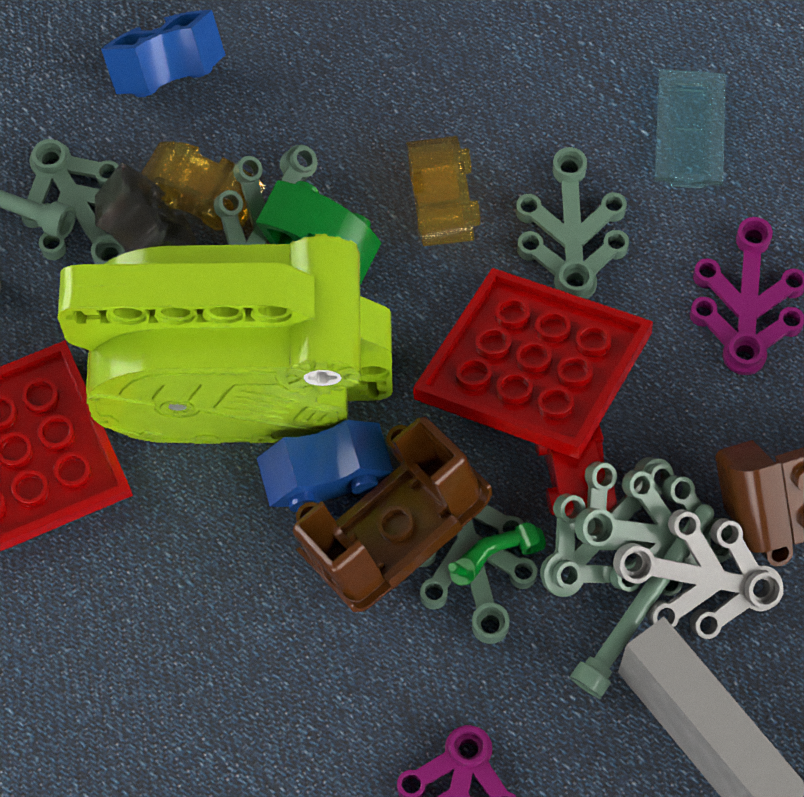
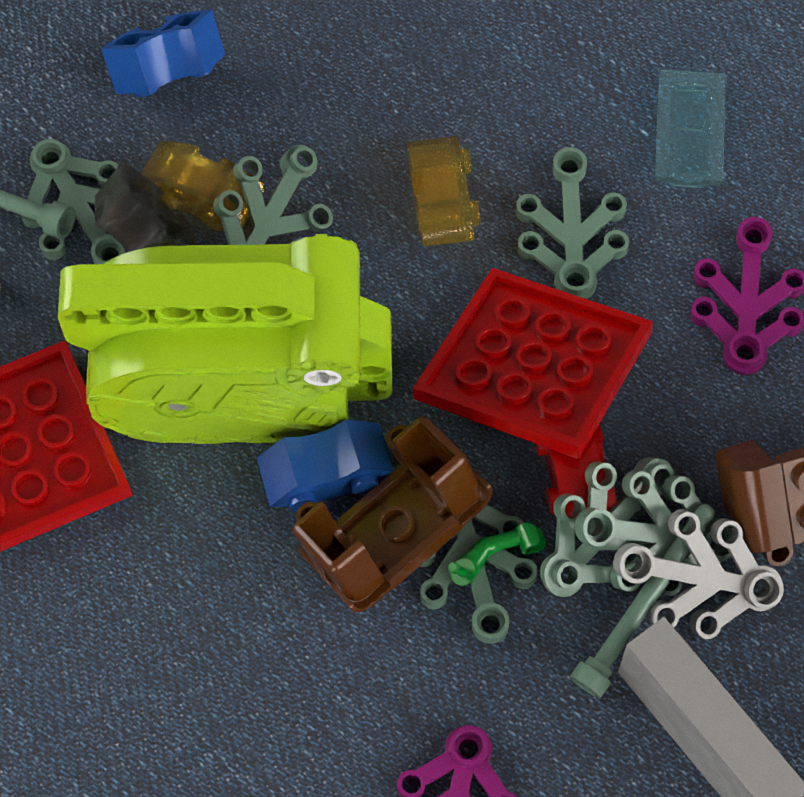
green brick [256,180,381,285] -> none

